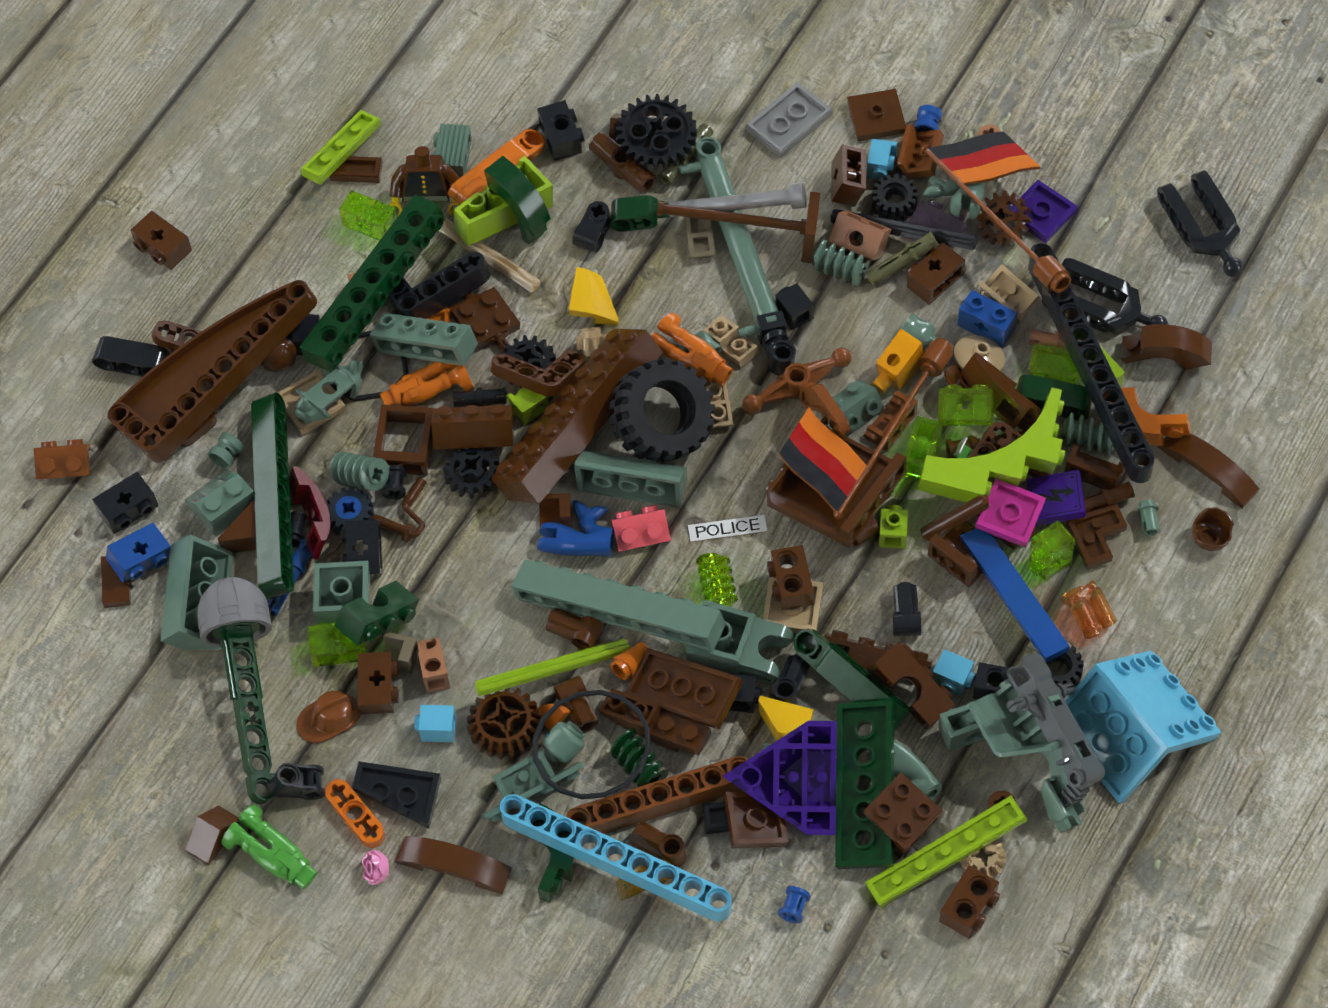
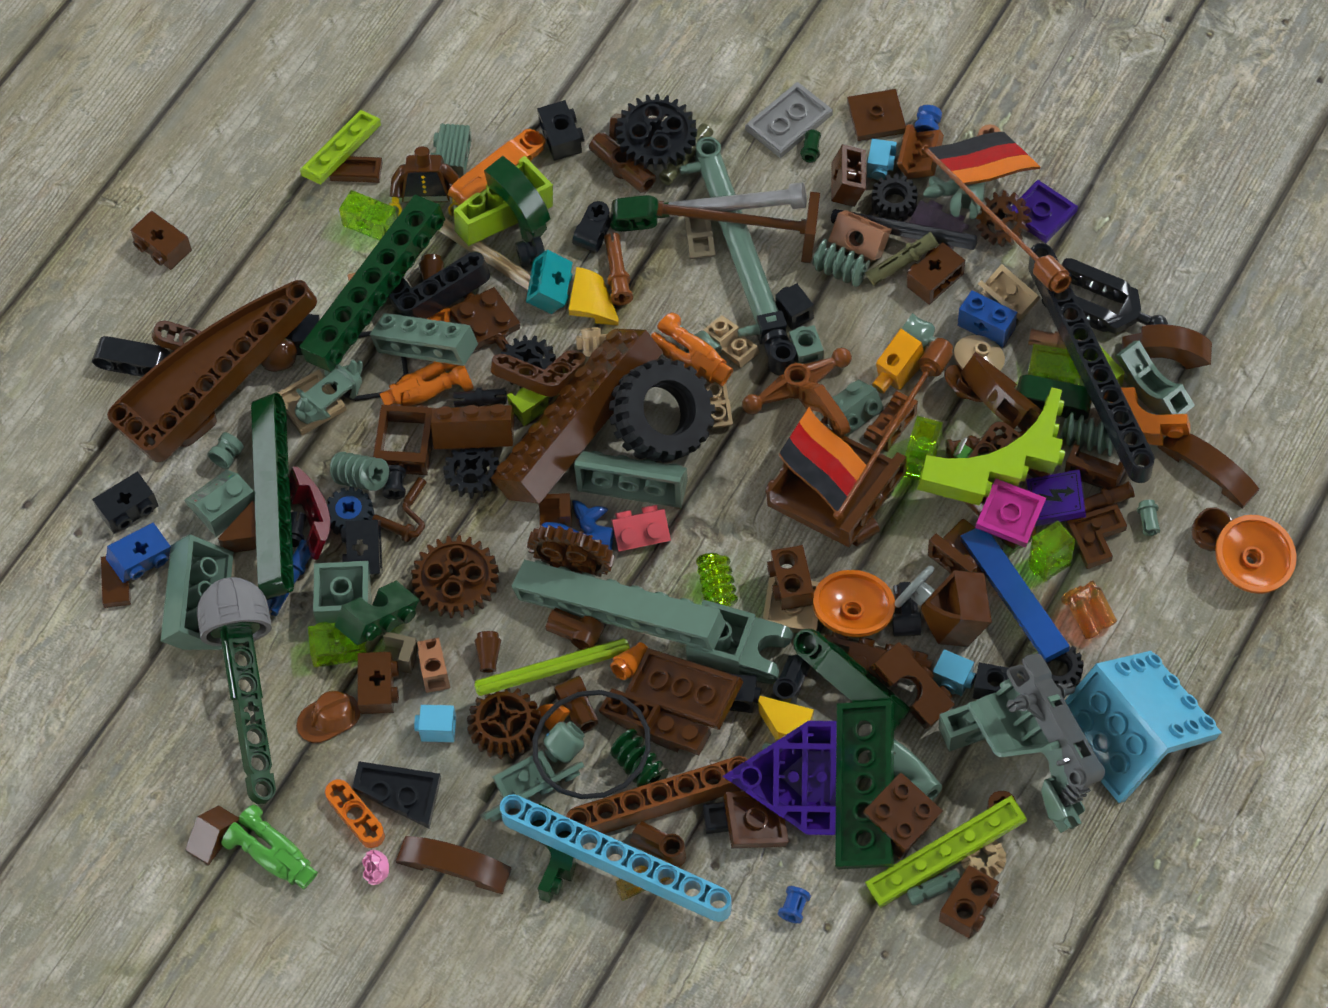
dark orange bracket [33,439,91,480] -> none
black piece [269,763,325,800] -> none
white sticker [688,515,767,542] -> none
lime brick [879,505,908,549] -> none
reddish brown axle [920,494,990,541] -> none
clear neon green brick [938,384,995,426] -> none
black piece [1157,170,1243,277] -> none
none -> reddish brown gear [411,535,499,618]
none -> reddish brown cone [419,254,444,281]
none -> reddish brown cone [474,631,502,673]
none -> black wheel [515,236,545,267]
none -> teal brick [526,250,573,314]
none -> reddish brown gear [527,525,615,577]
none -> dark orange pin [604,233,633,305]
none -> sand green brick [789,325,824,364]
none -> dark green pin [800,129,821,163]
none -> orange dish [813,570,895,637]
none -> reddish brown piece [894,565,992,647]
none -> sand green axle [907,870,961,905]
none -> sand green arch [1115,340,1195,415]
none -> orange dish [1215,515,1296,594]

